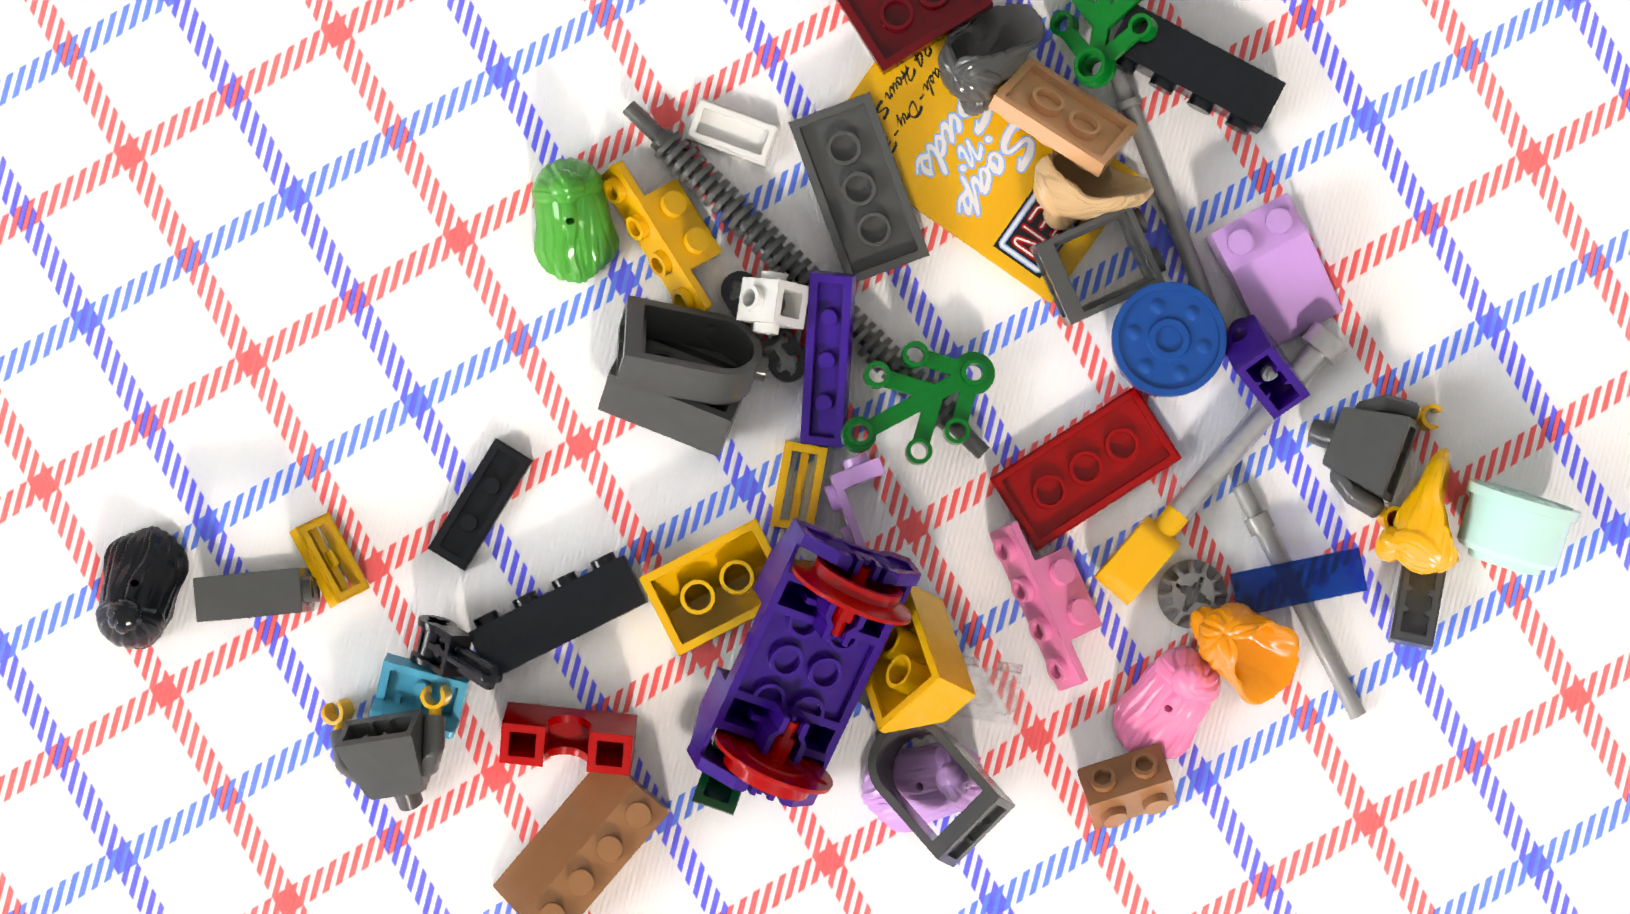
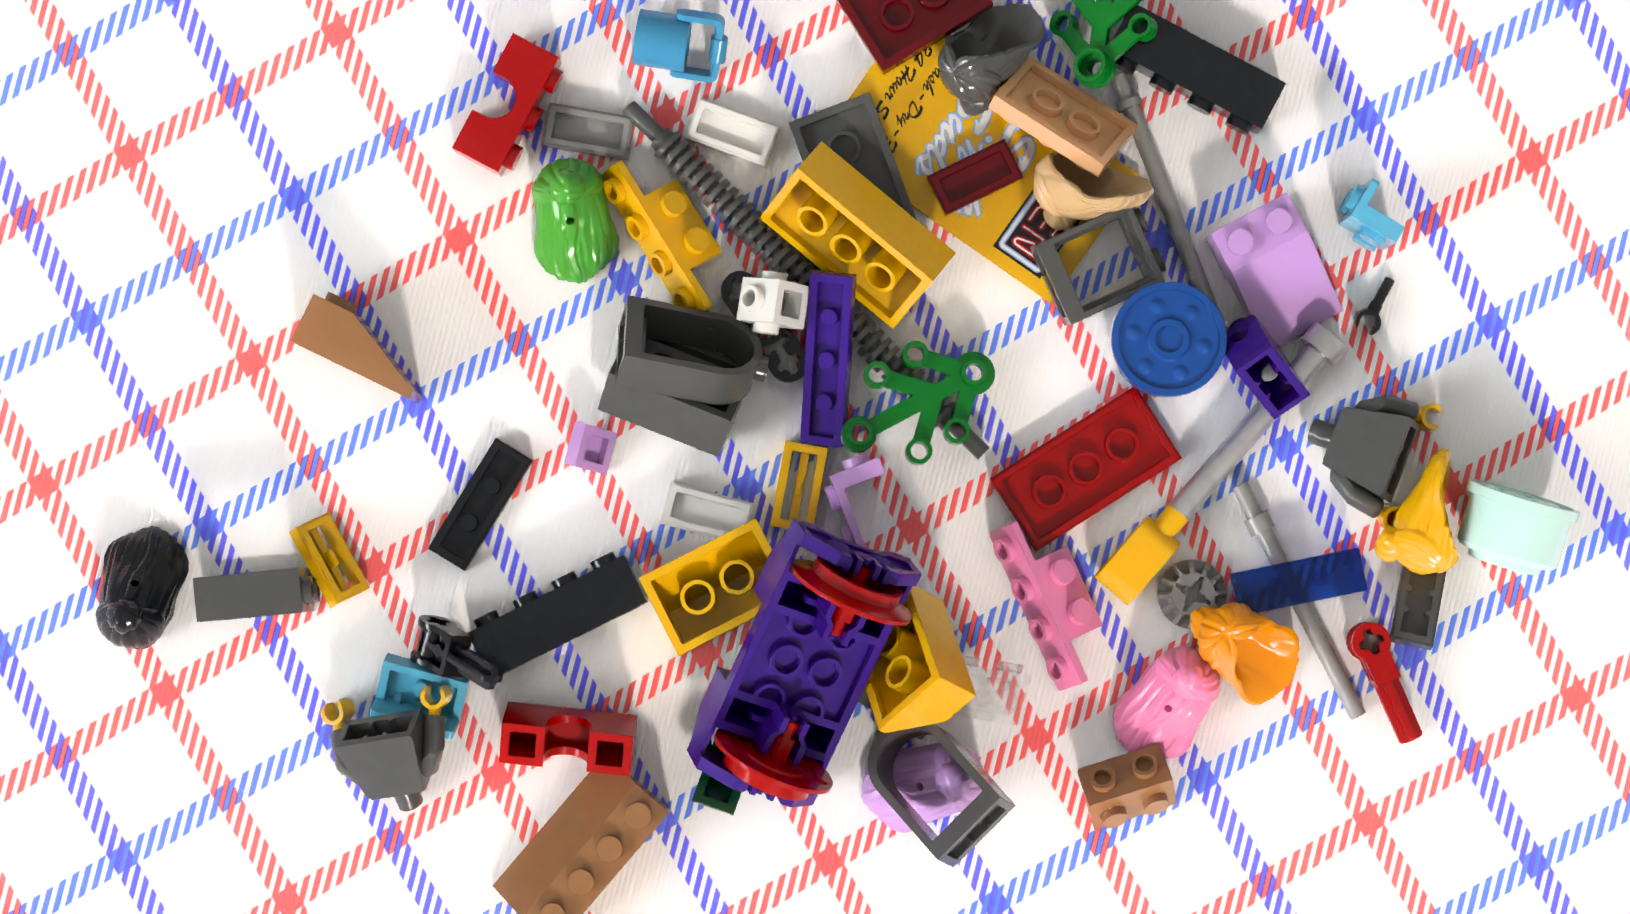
none -> medium nougat slope [291,291,422,404]
none -> red arch [452,33,564,177]
none -> light grey tile [541,102,634,161]
none -> lavender plate [564,421,617,475]
none -> dark azure piece [632,9,728,83]
none -> white tile [660,482,754,538]
none -> yellow slope [760,141,956,329]
none -> dark red tile [926,138,1023,217]
none -> medium azure bracket [1338,178,1405,252]
none -> red connector [1346,622,1422,744]
none -> black hand [1354,277,1395,335]

